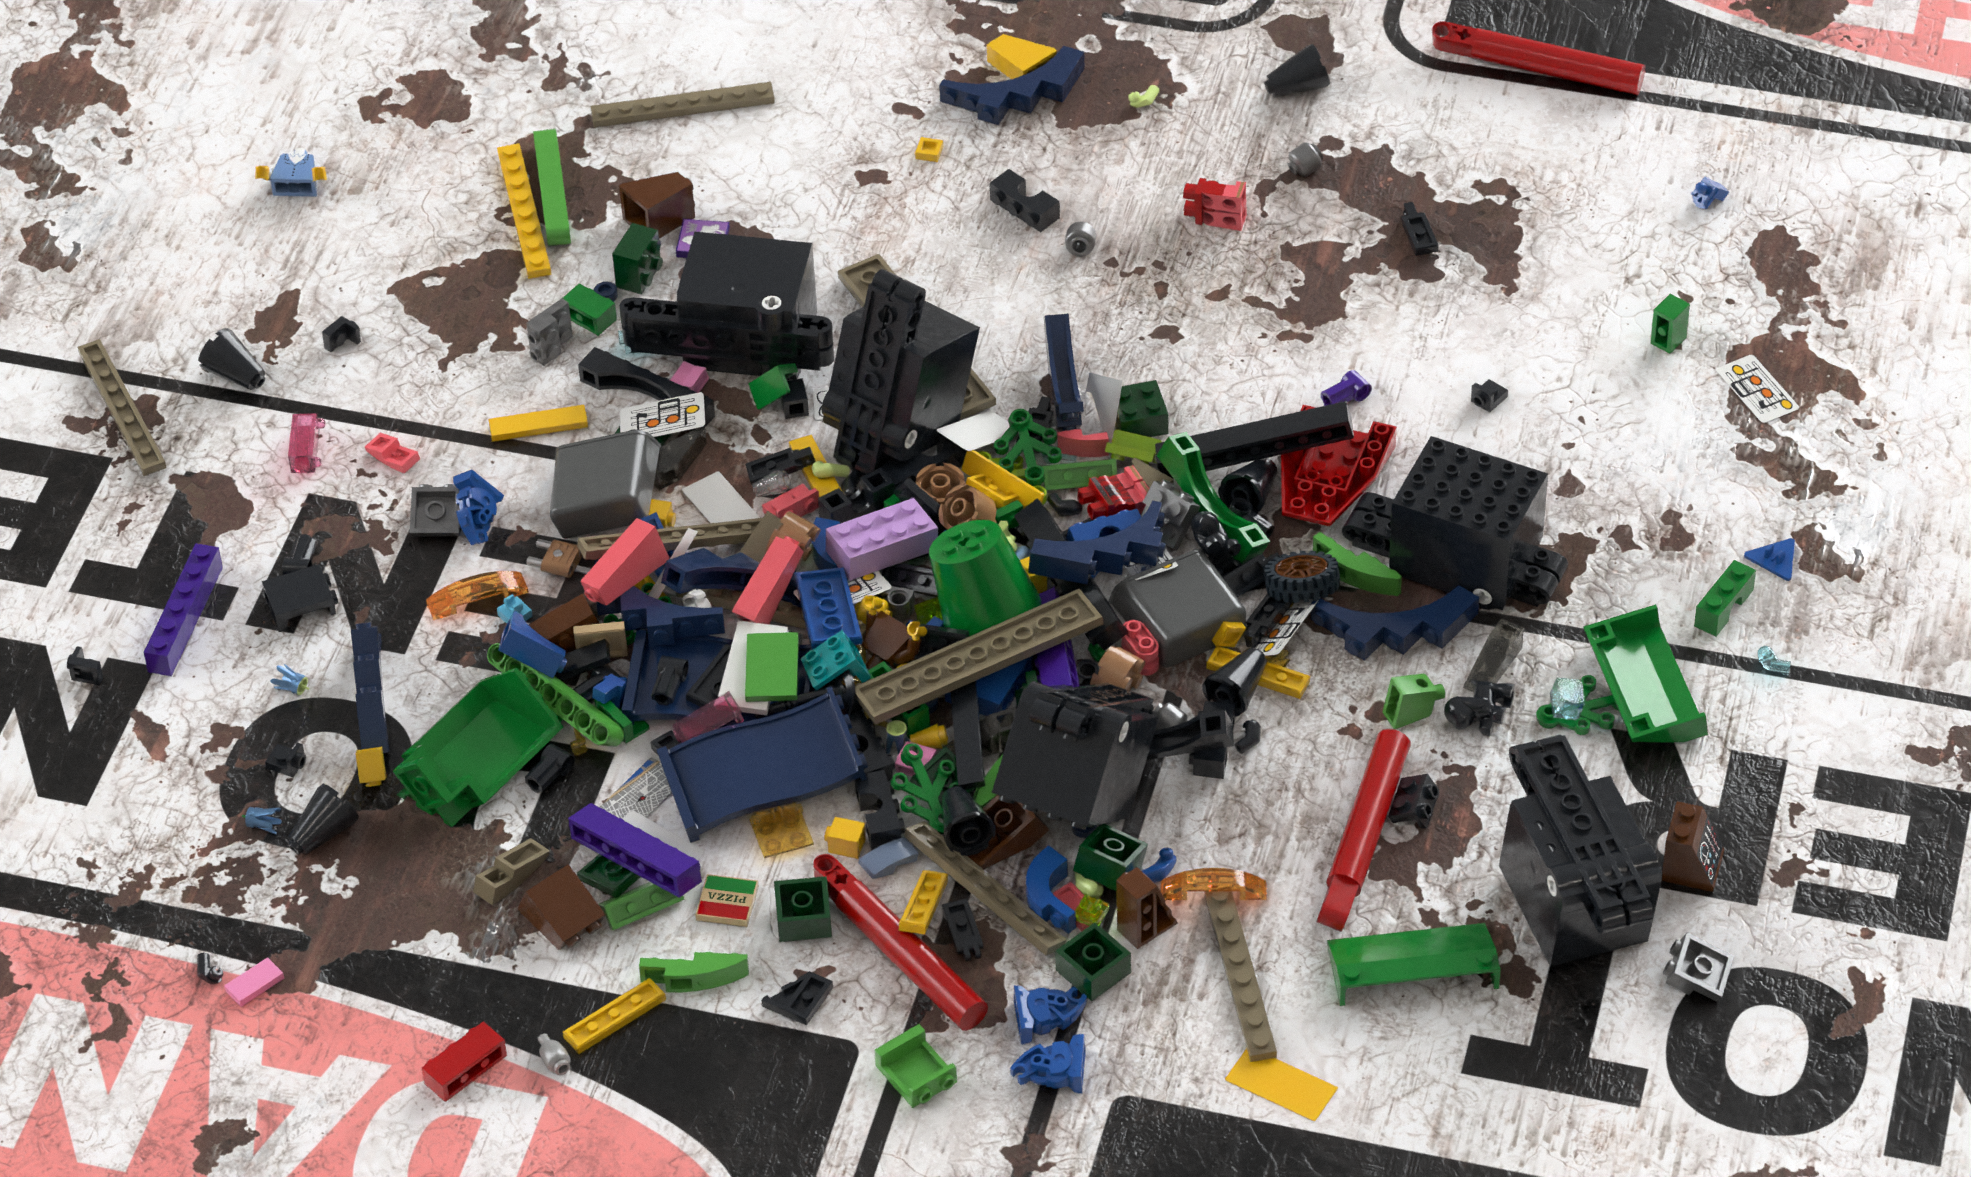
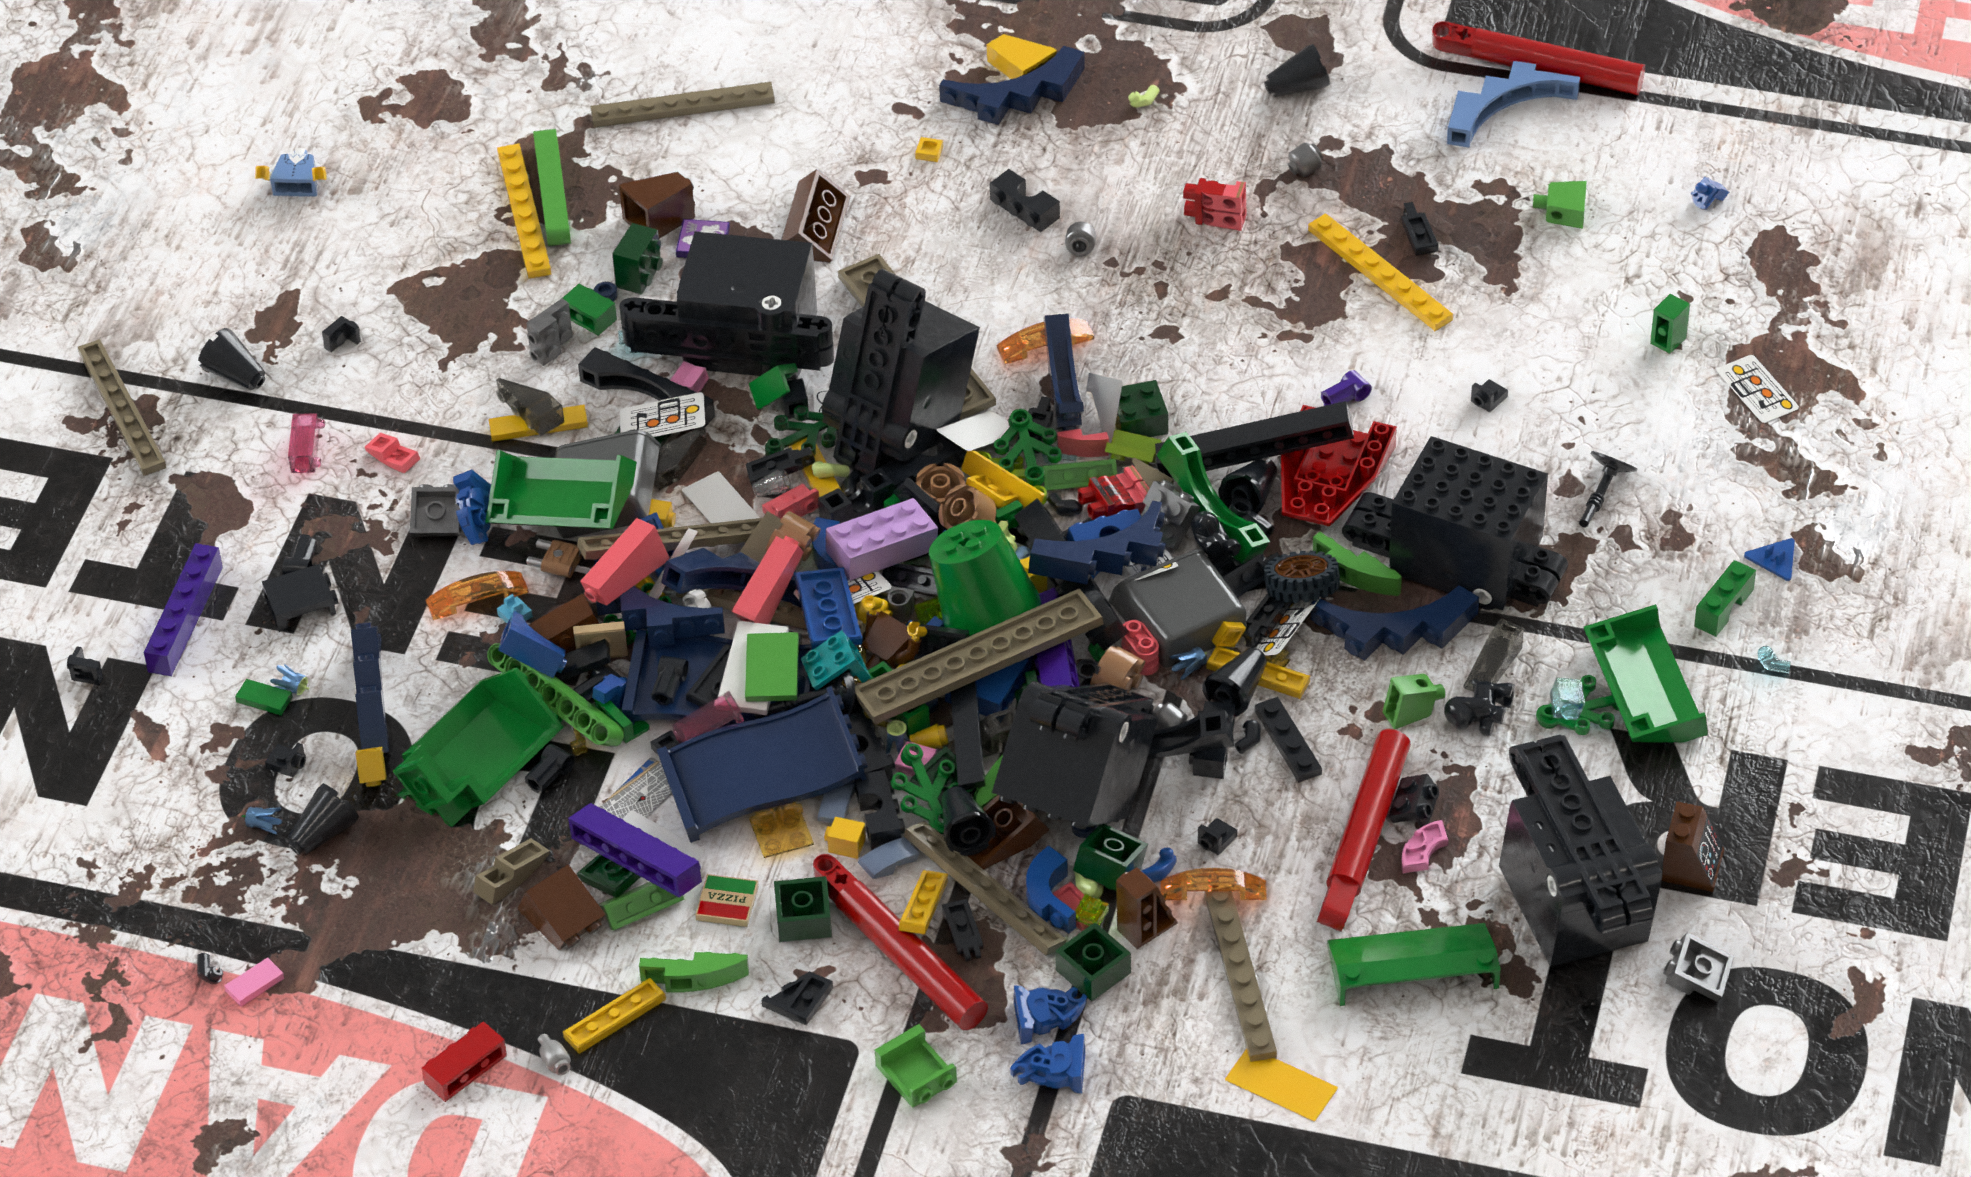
none -> green tile [235,679,293,716]
none -> green slope [485,450,637,529]
none -> clear smoke slope [496,378,564,436]
none -> dark green plant [765,405,838,456]
none -> reddish brown slope [781,169,851,262]
none -> sand blue slope [817,782,855,823]
none -> clear orange slope [996,318,1095,364]
none -> flat silver piece [1170,647,1207,680]
none -> black bracket [1198,817,1237,856]
none -> black plate [1255,697,1322,783]
none -> yellow plate [1308,213,1453,331]
none -> bright pink tile [1401,820,1448,874]
none -> medium blue arch [1447,61,1580,148]
none -> bright green torso [1533,181,1587,229]
none -> black dish [1579,451,1638,528]

